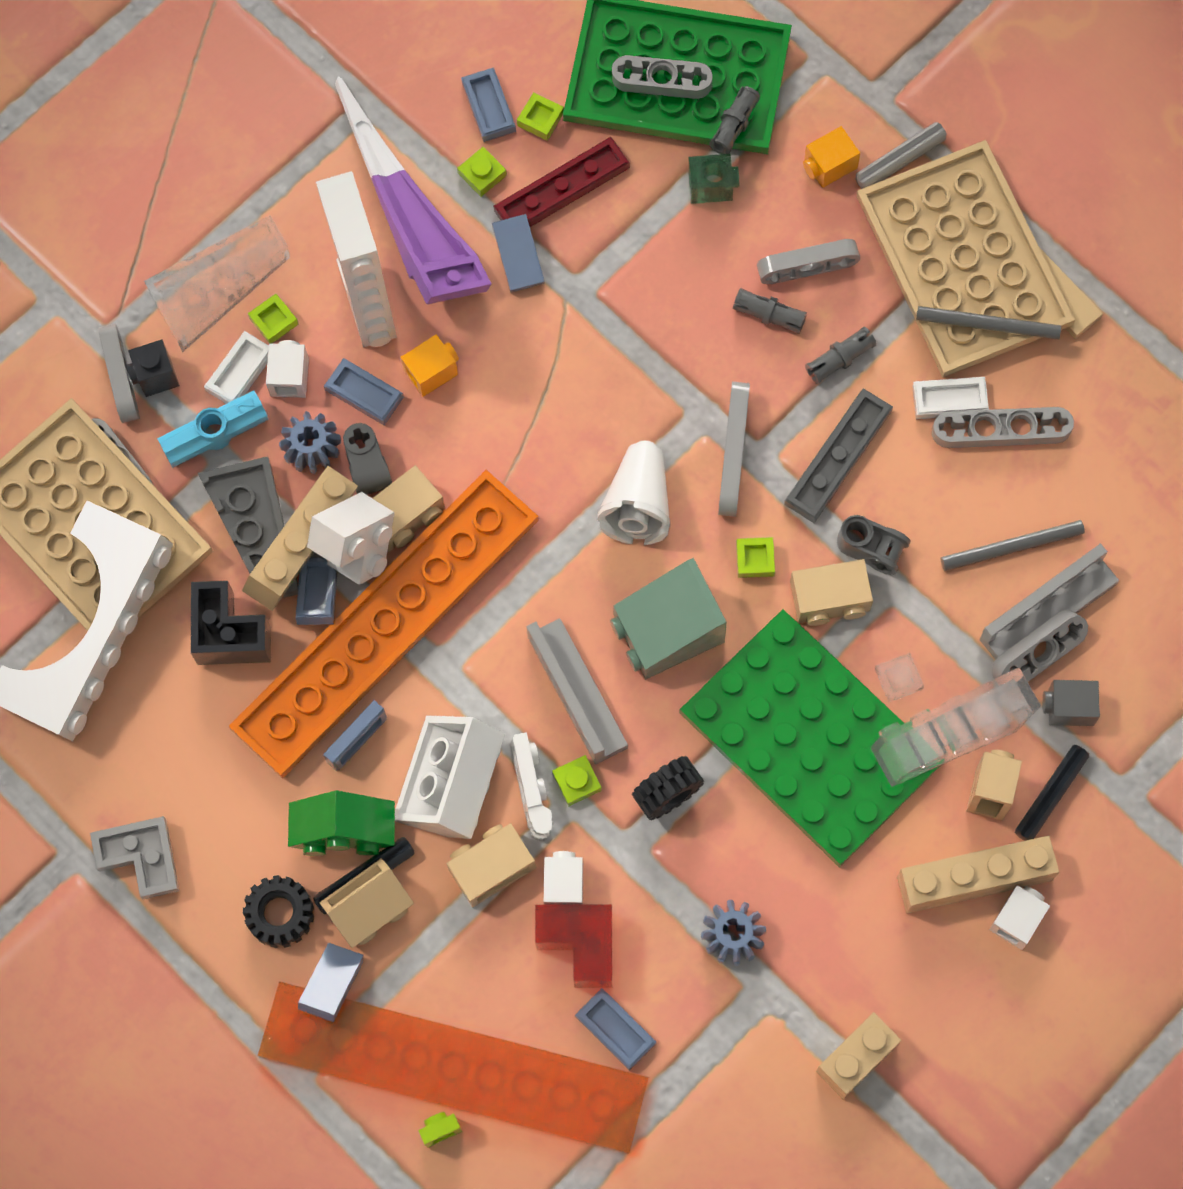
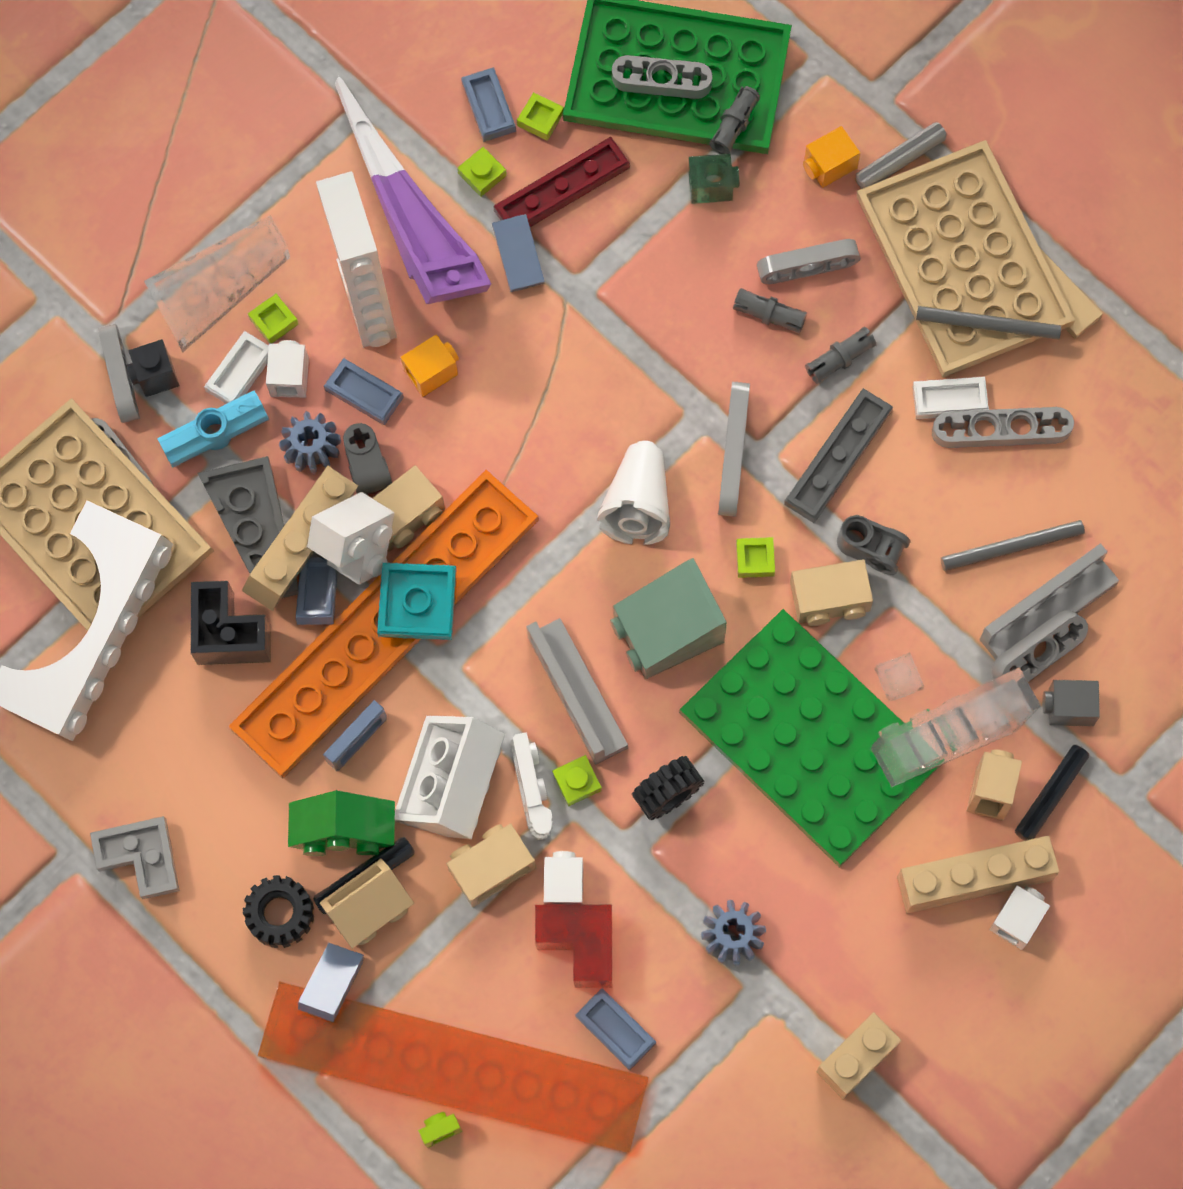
none -> teal plate [377,563,457,640]

